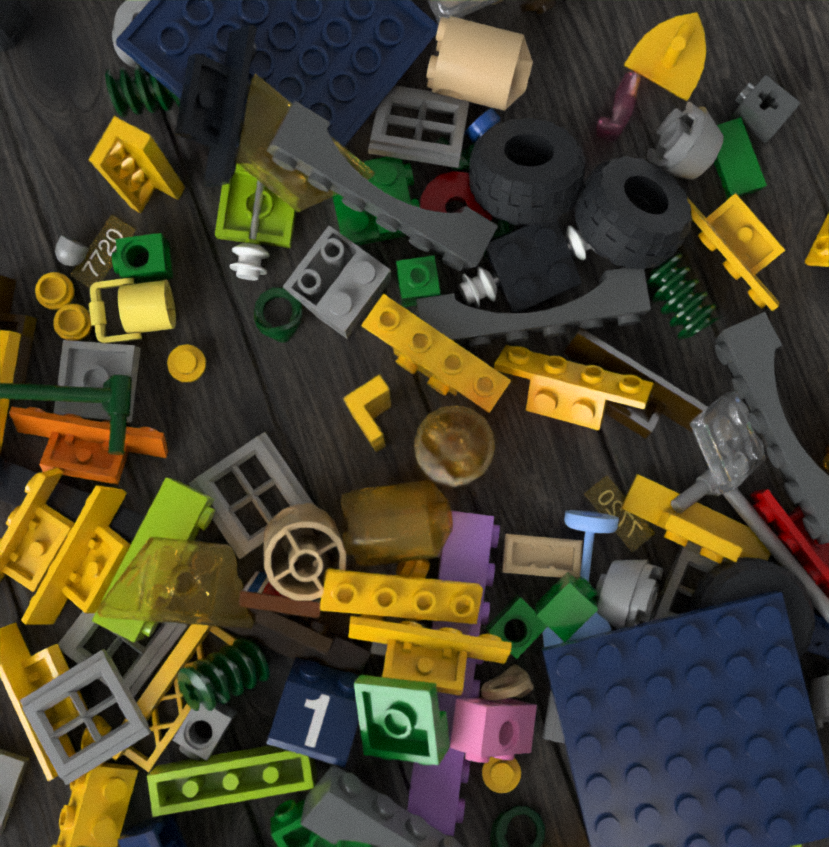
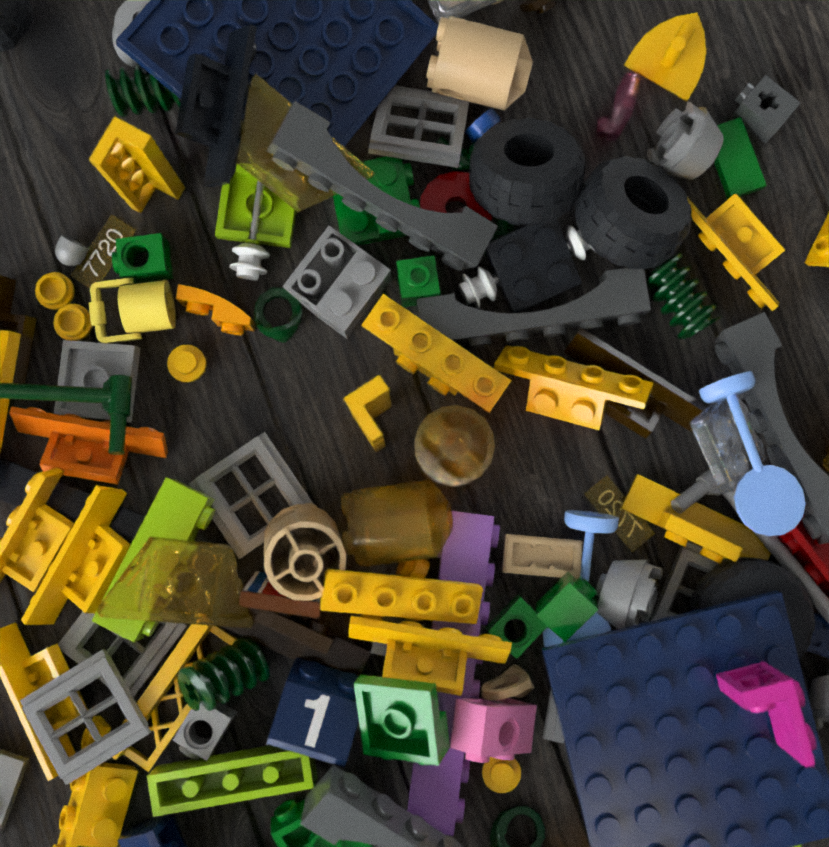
none -> light orange slope [176,284,256,336]
none -> light blue piece [699,371,805,537]
none -> dark pink bracket [716,662,816,767]

